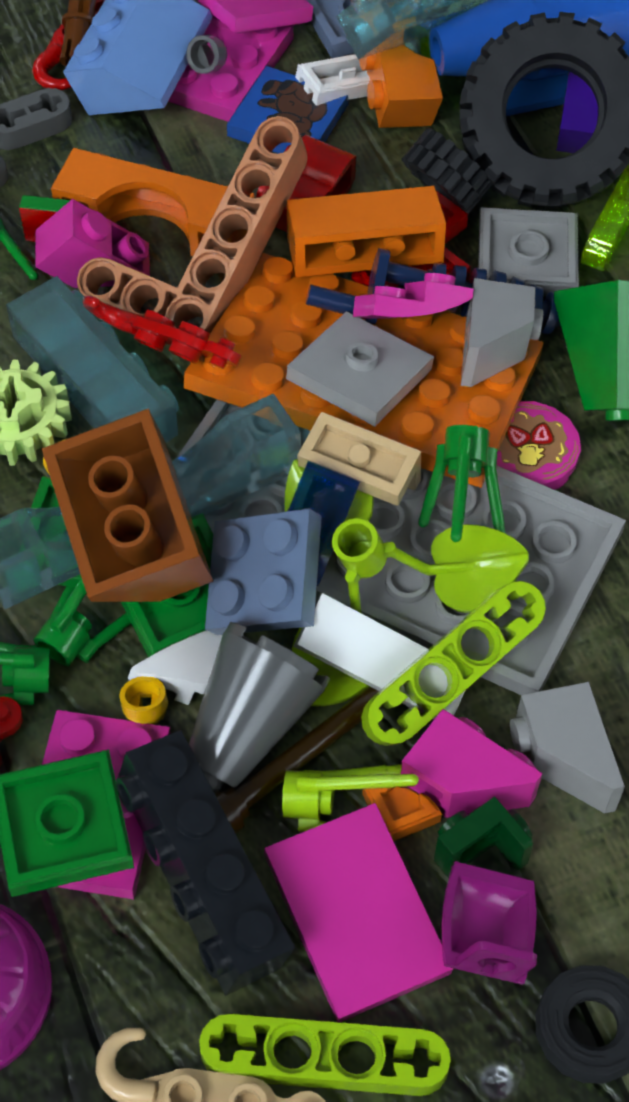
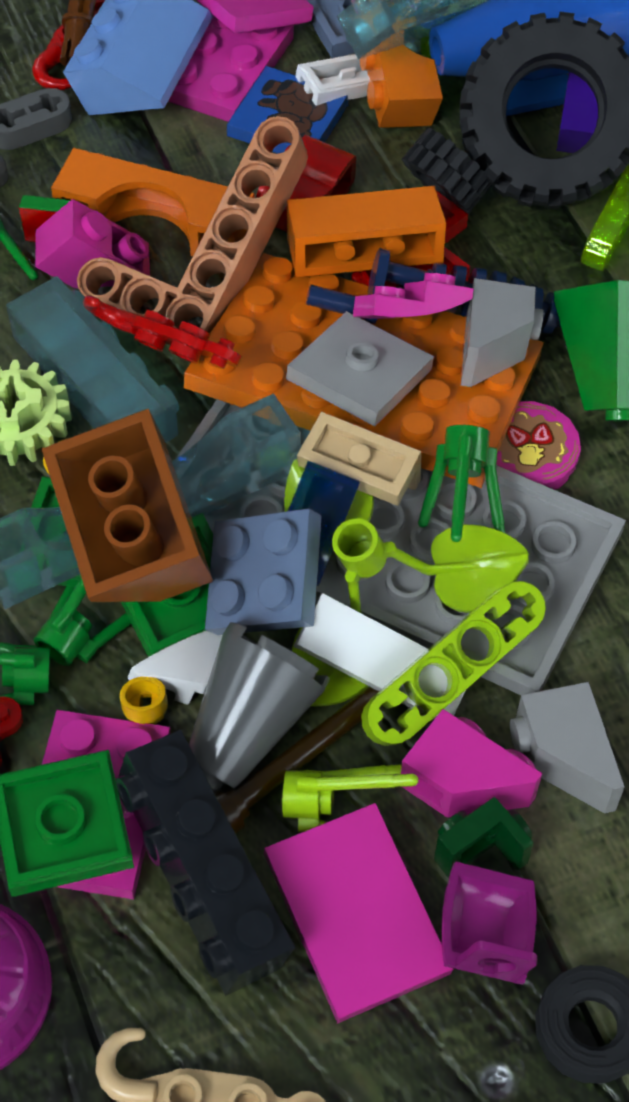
dark grey hinge [187,35,228,74] -> none
lime beam [199,1014,451,1096] -> none
orange tile [362,787,442,841] -> none
light grey plate [478,207,579,296] -> none

